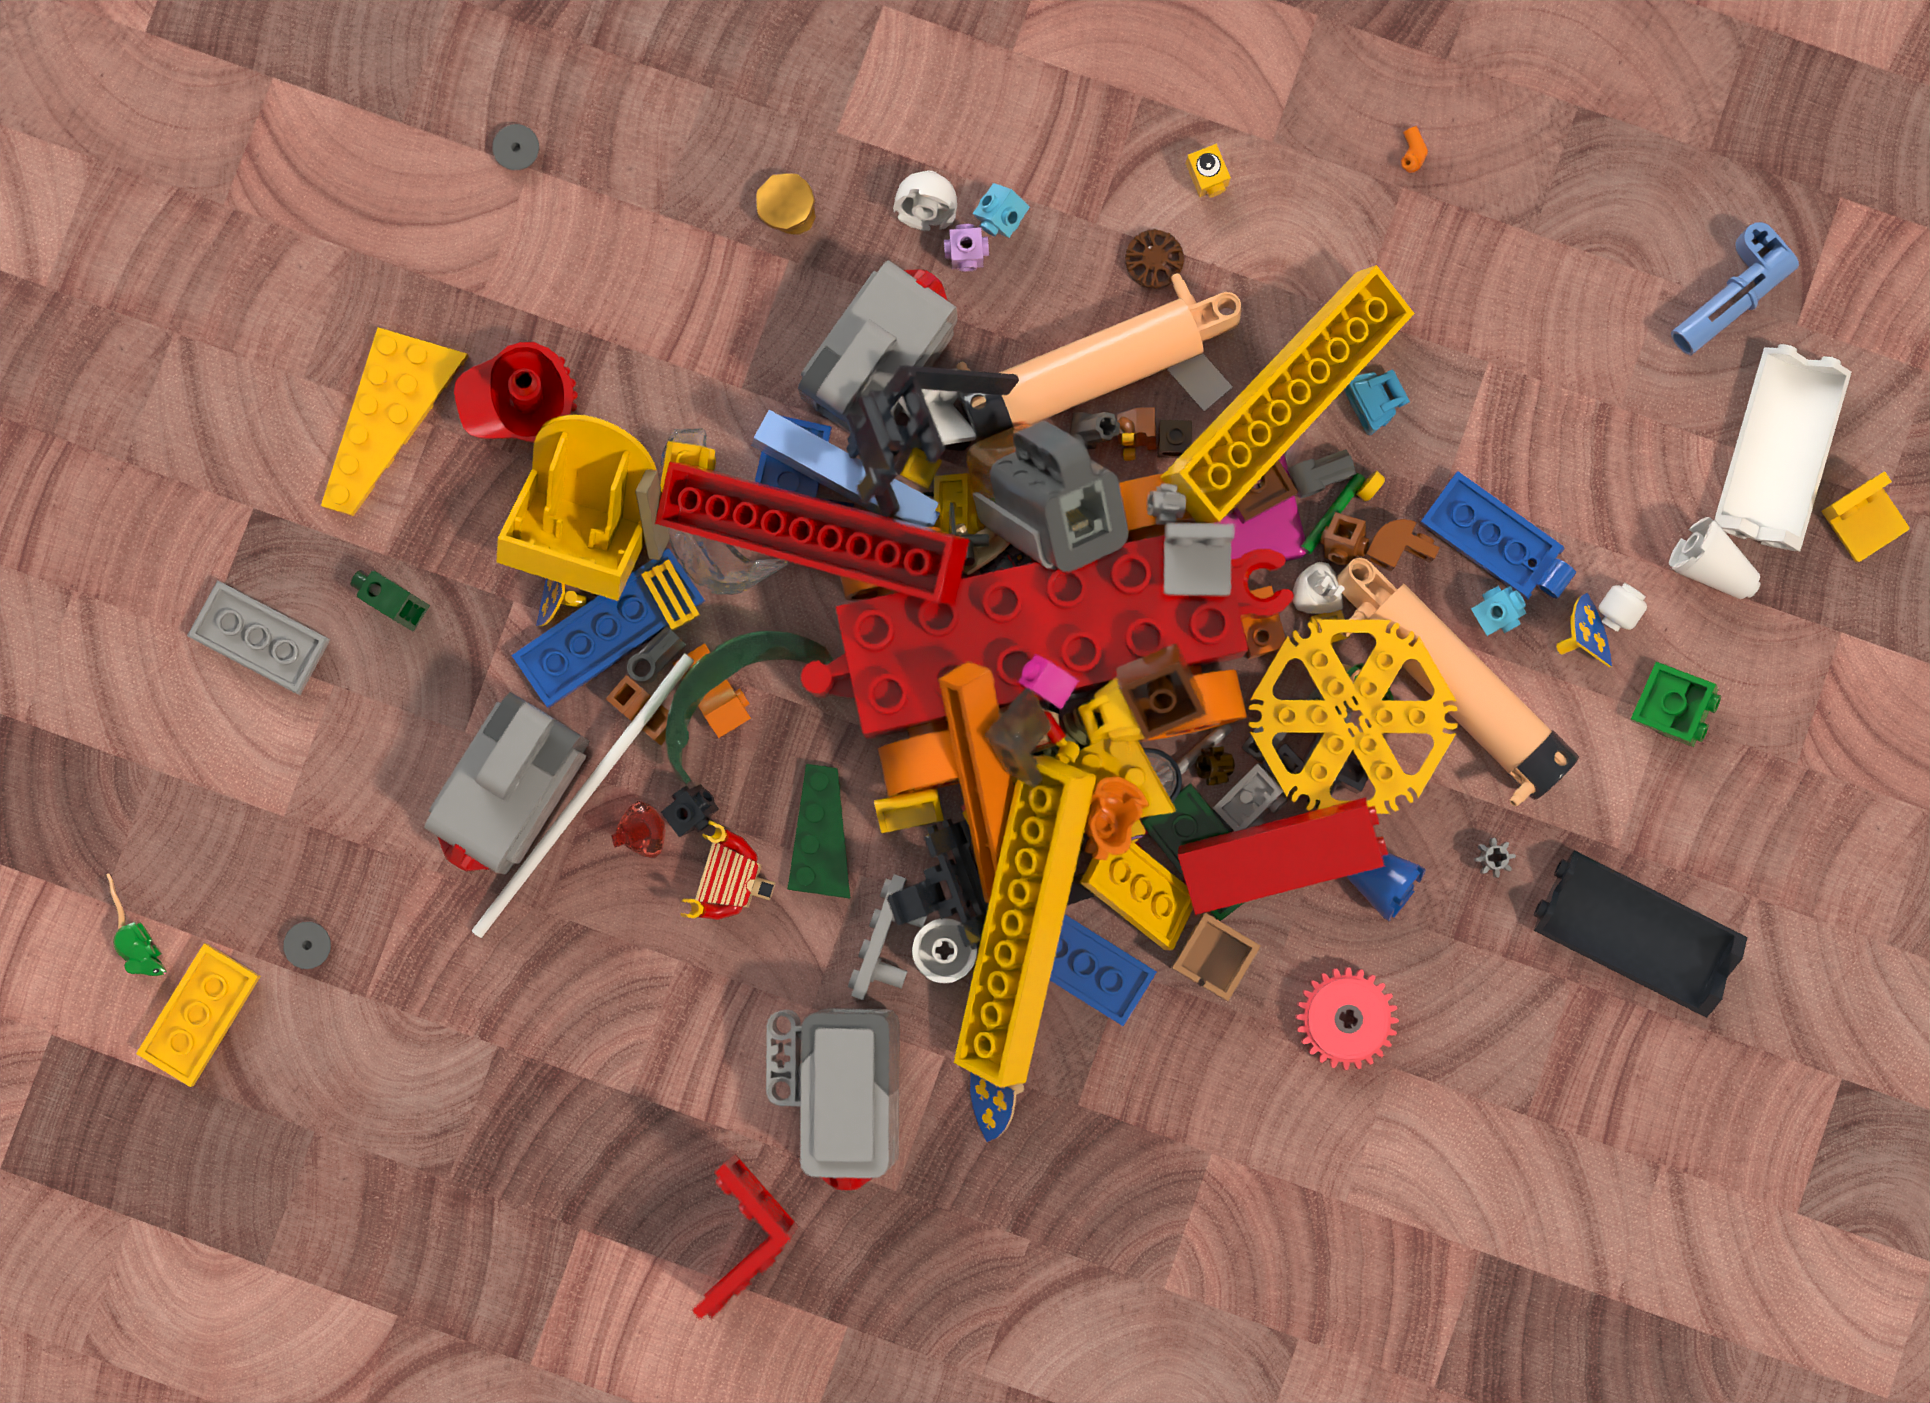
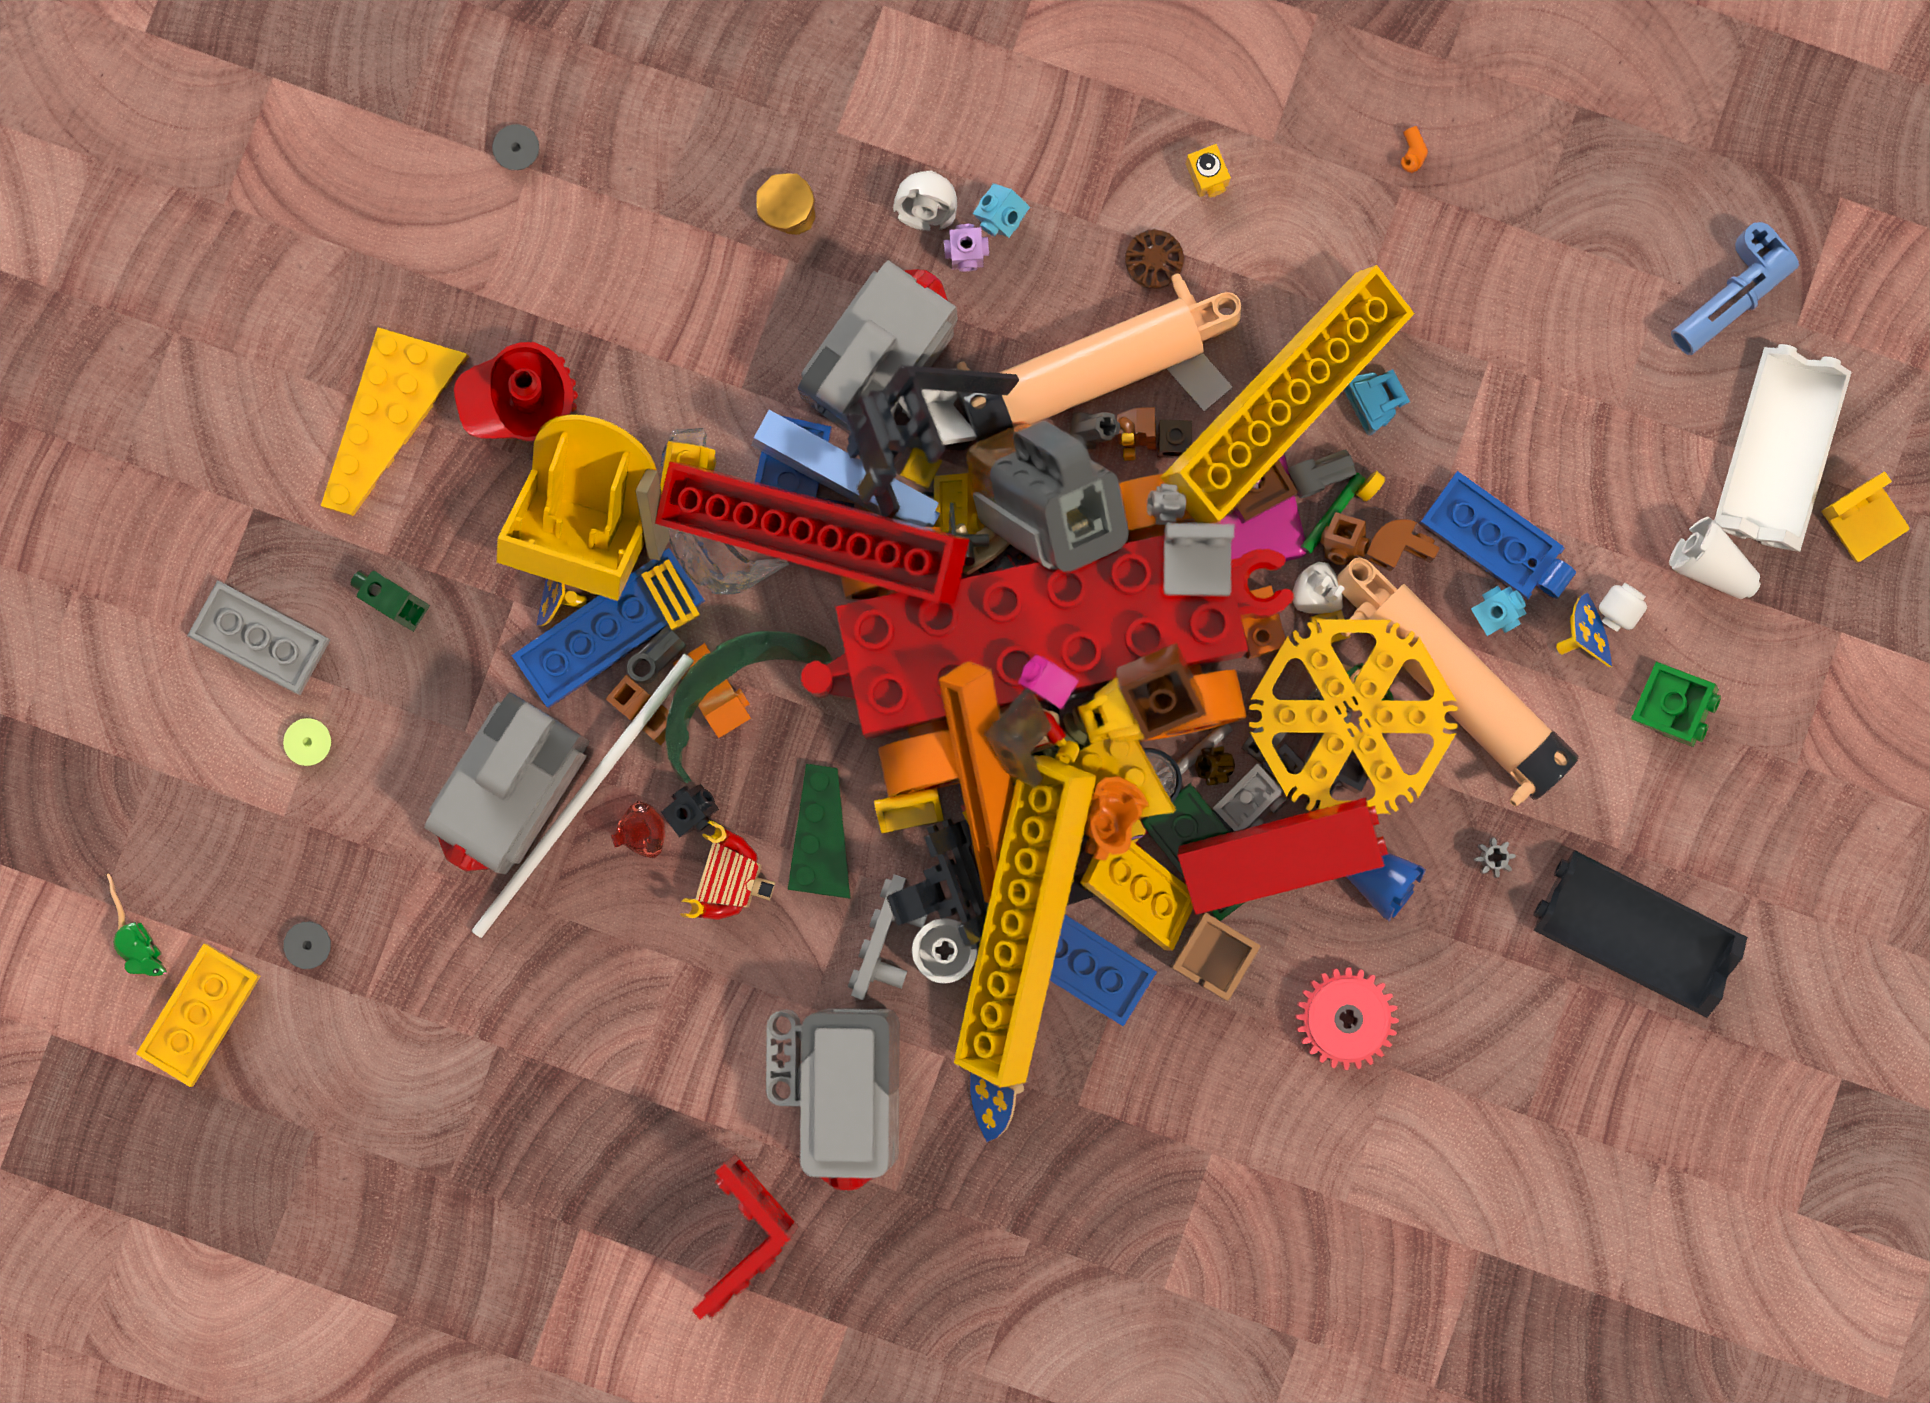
none -> yellowish green piece [283,718,331,766]

